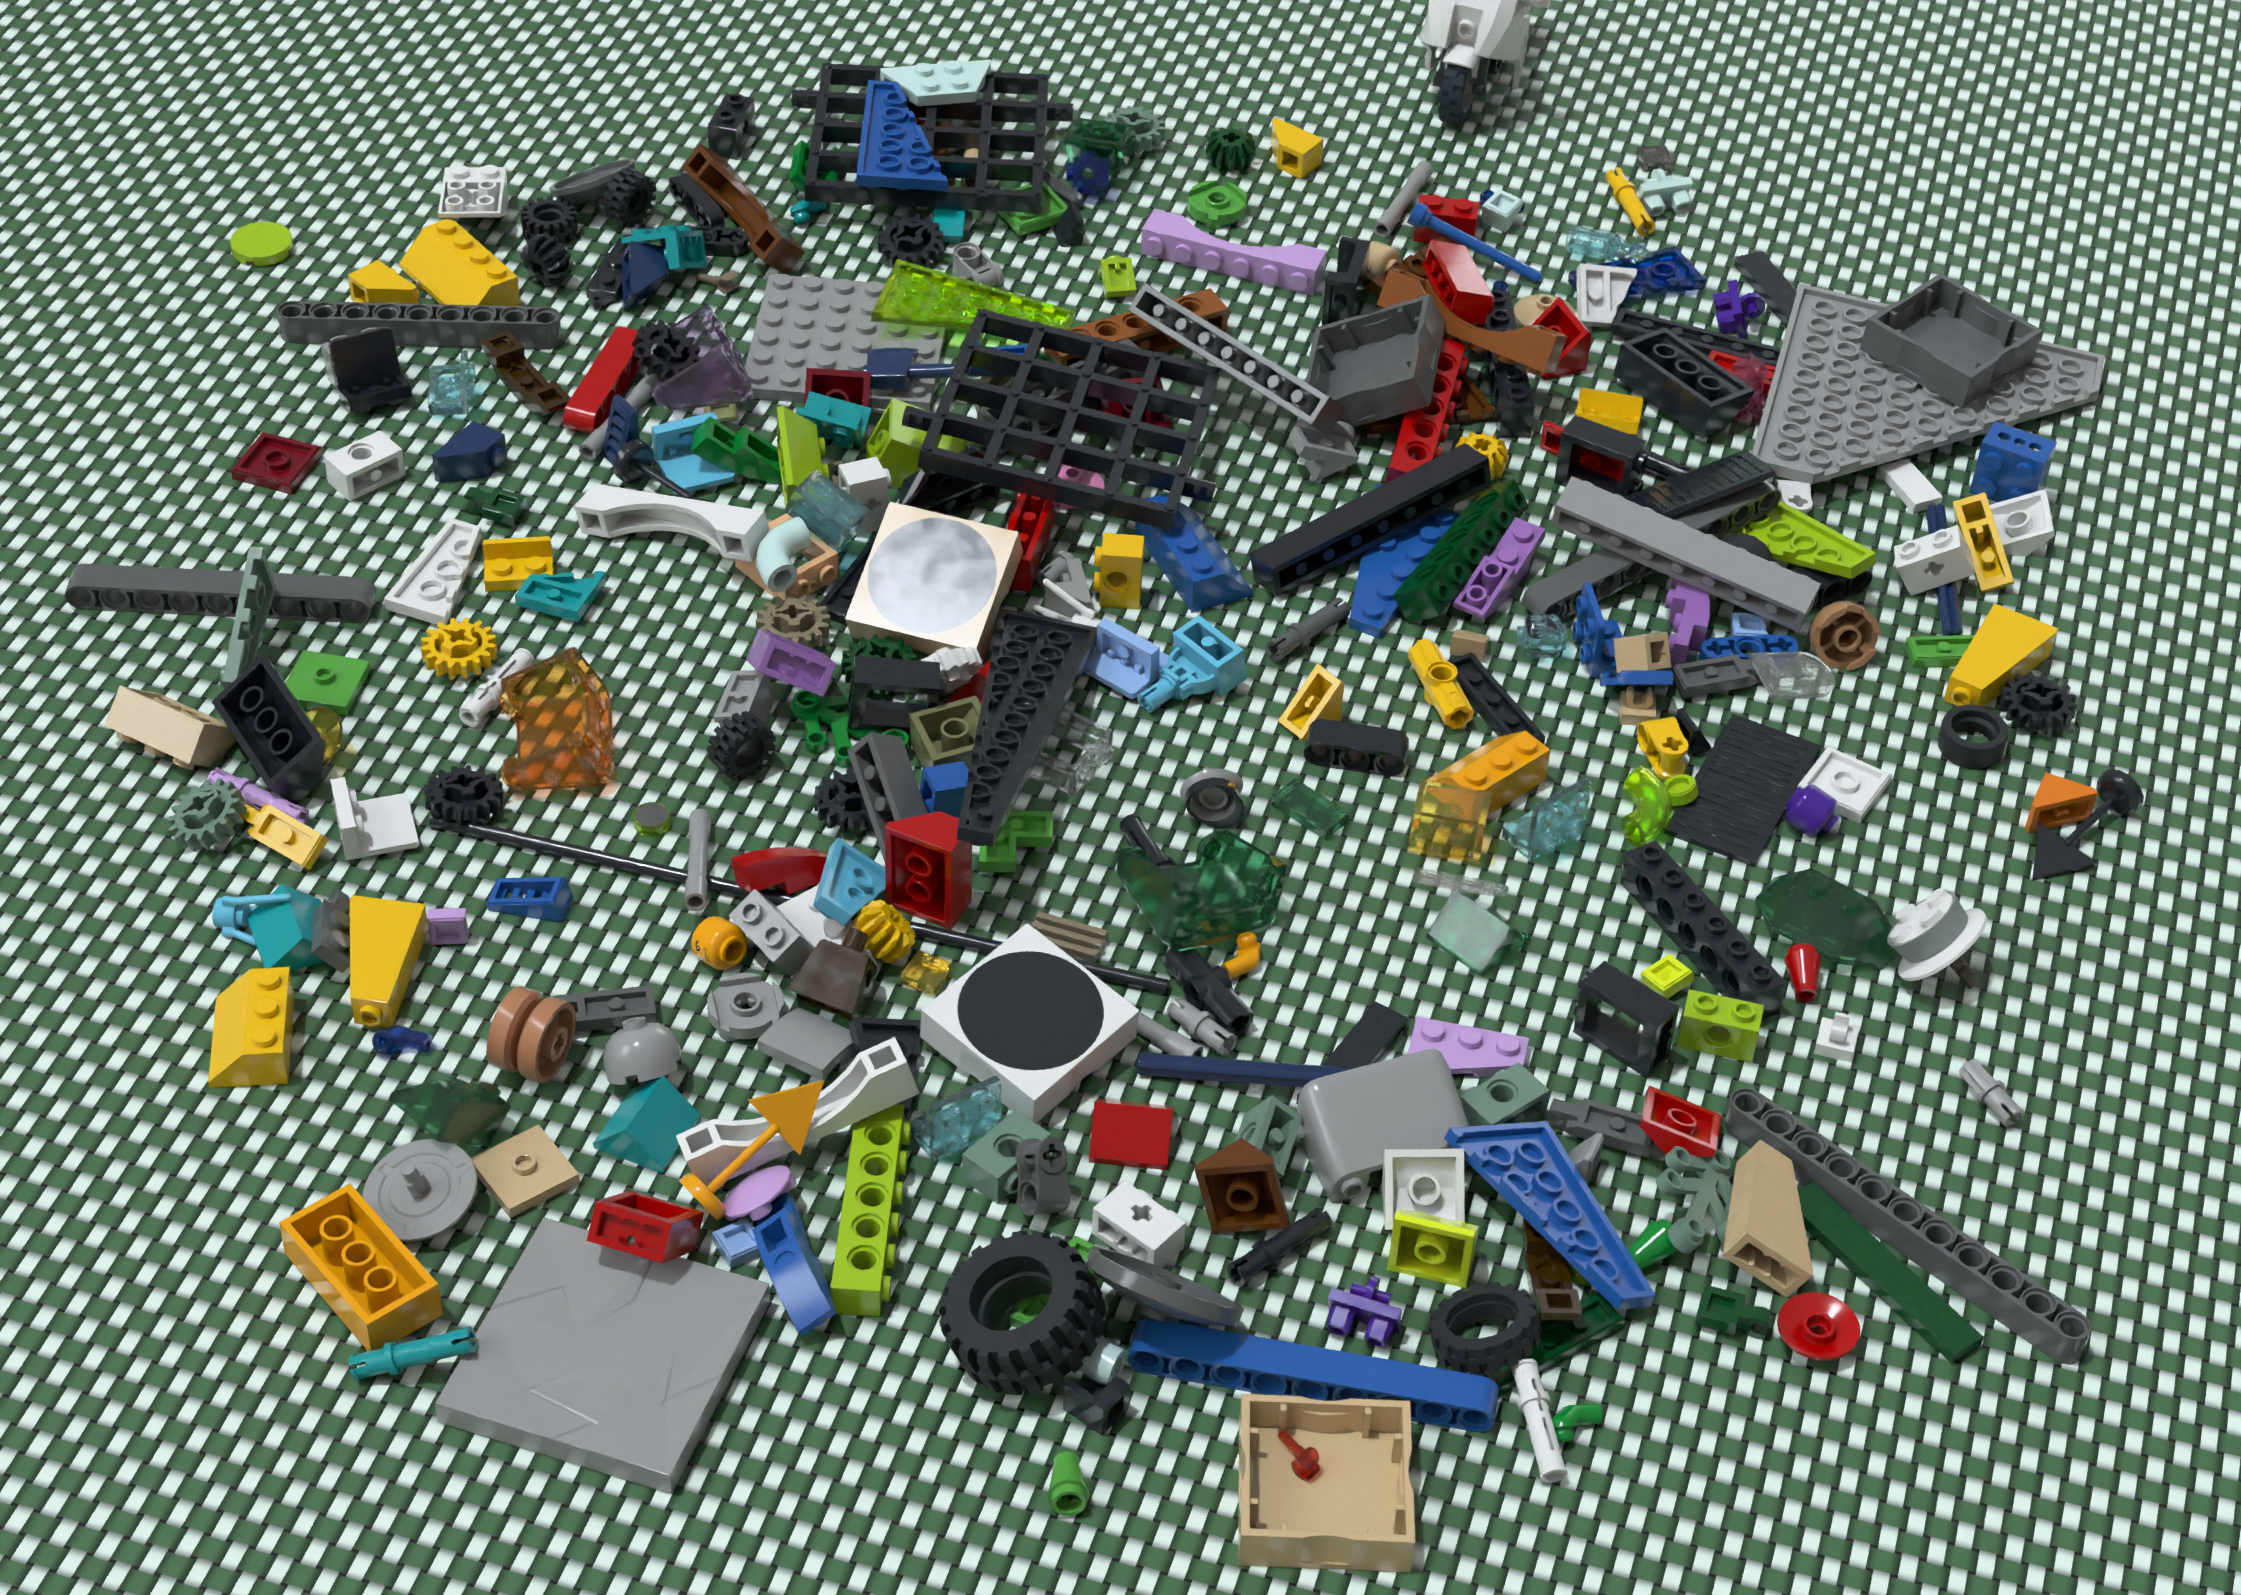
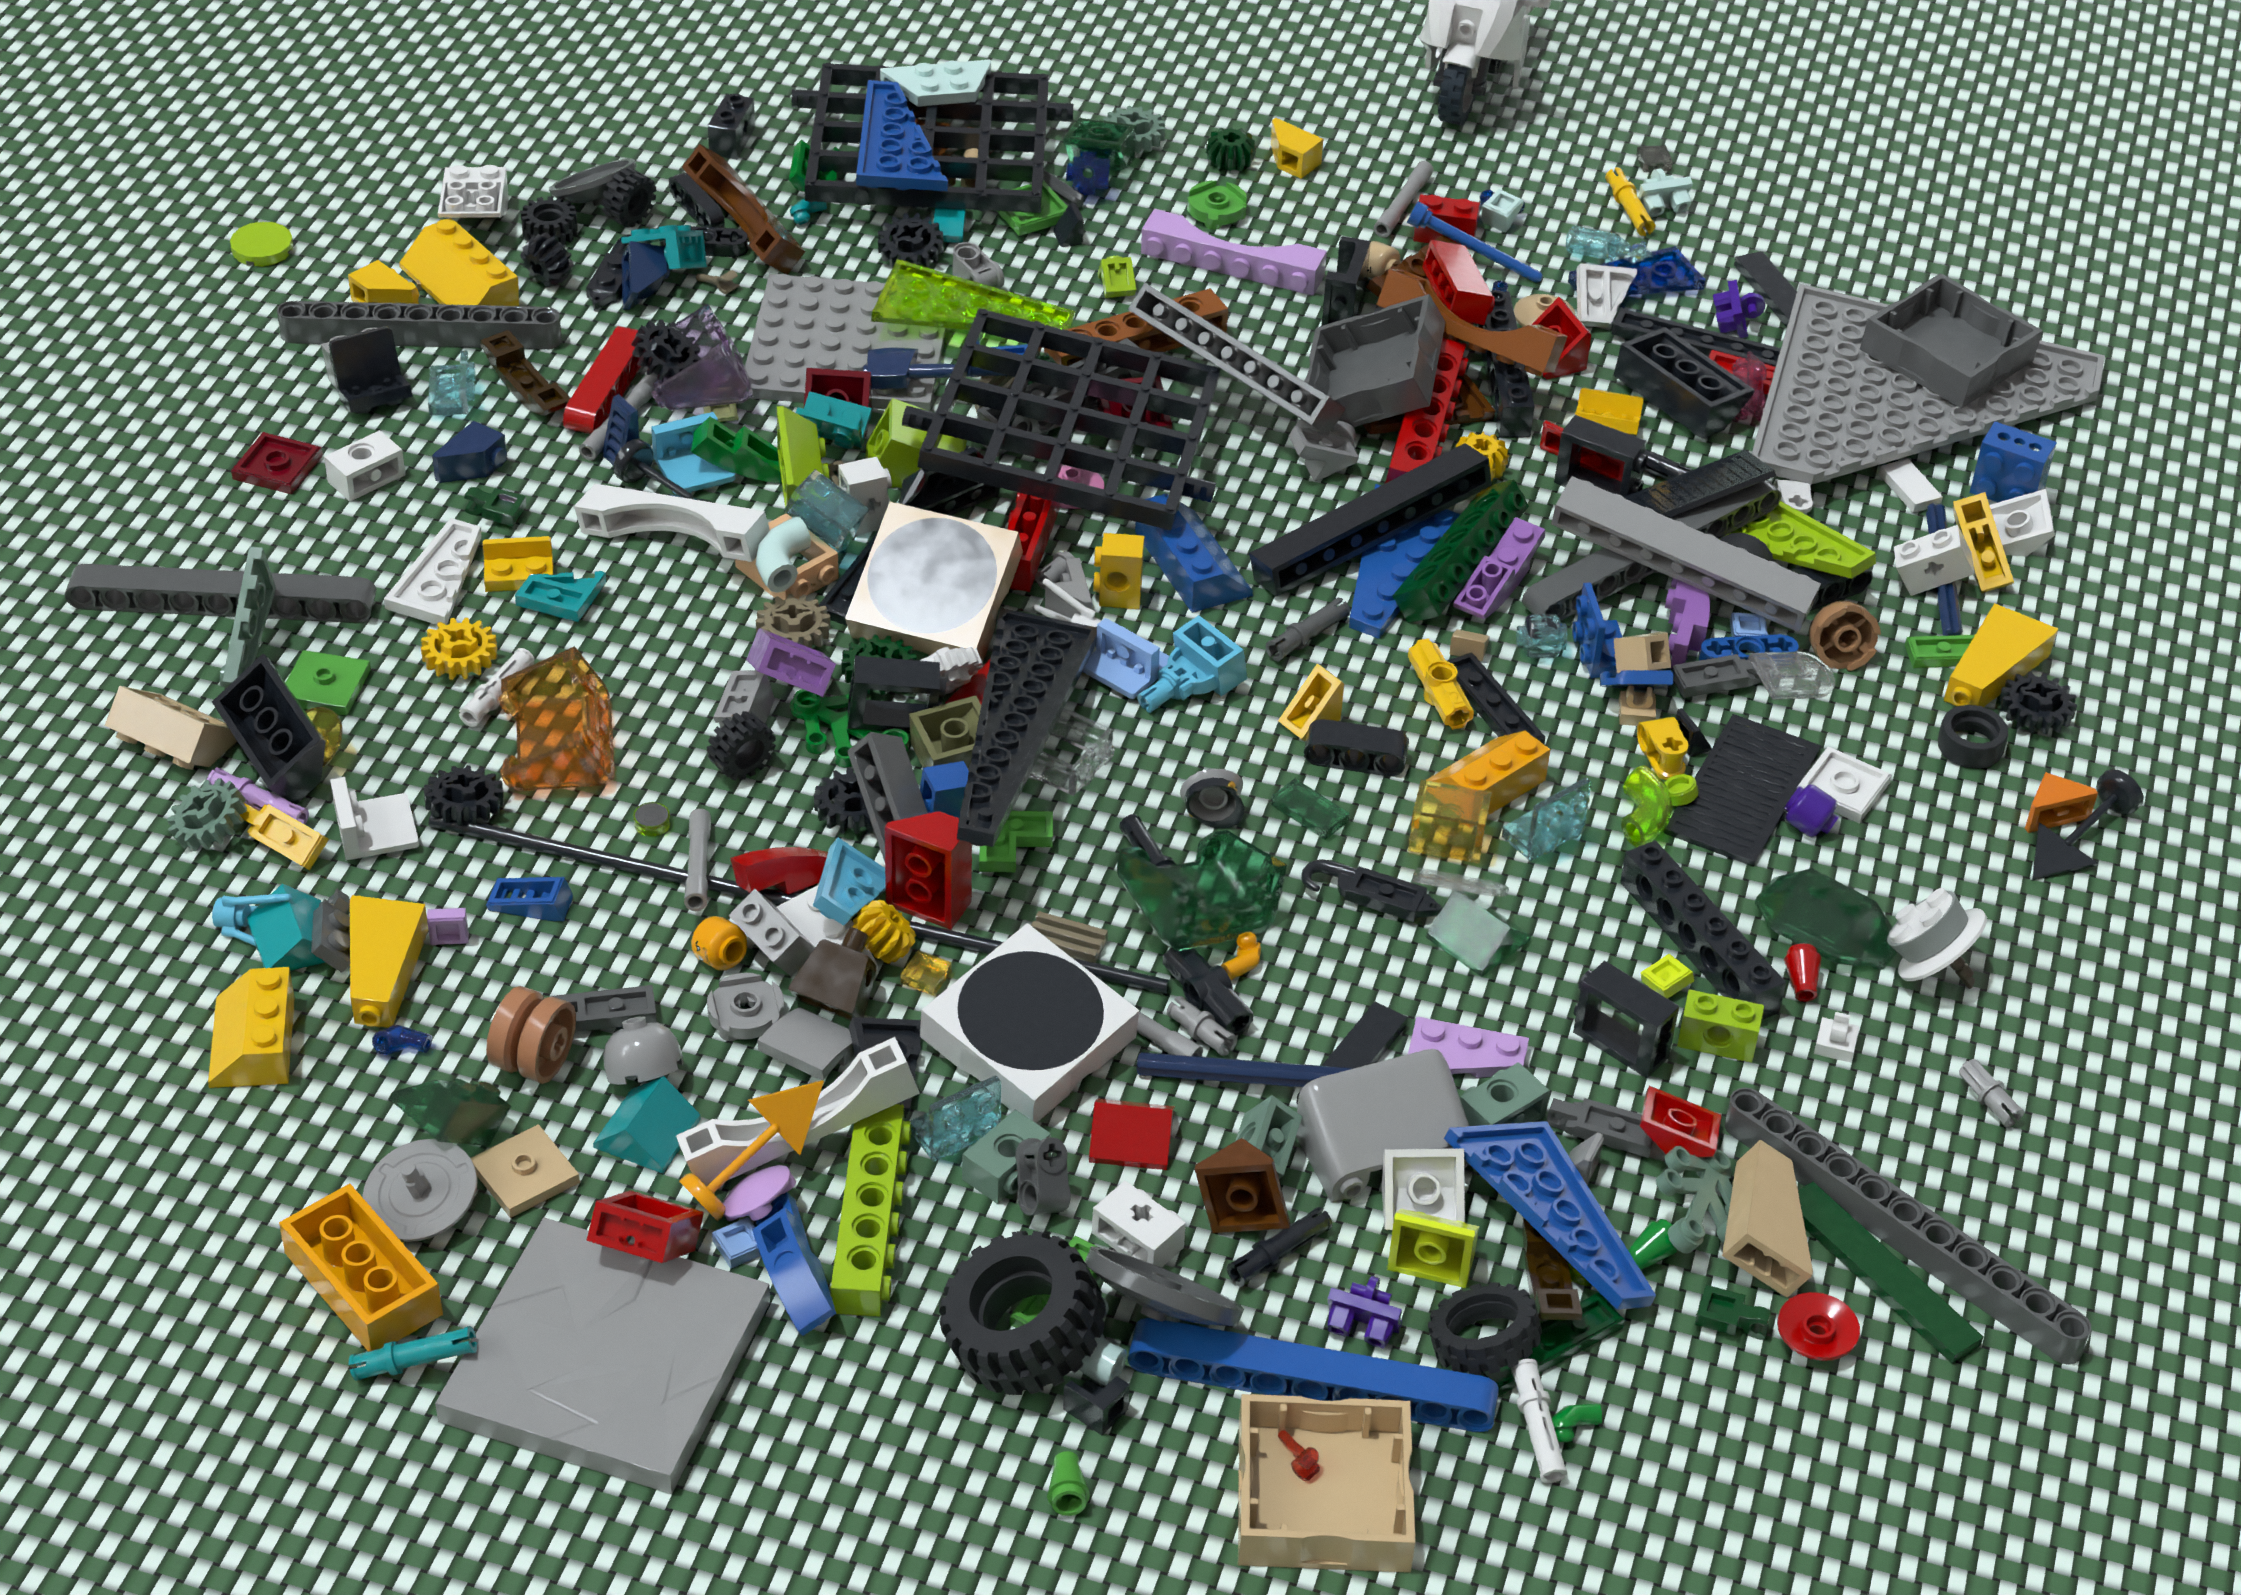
none -> black plate [1301,859,1443,922]

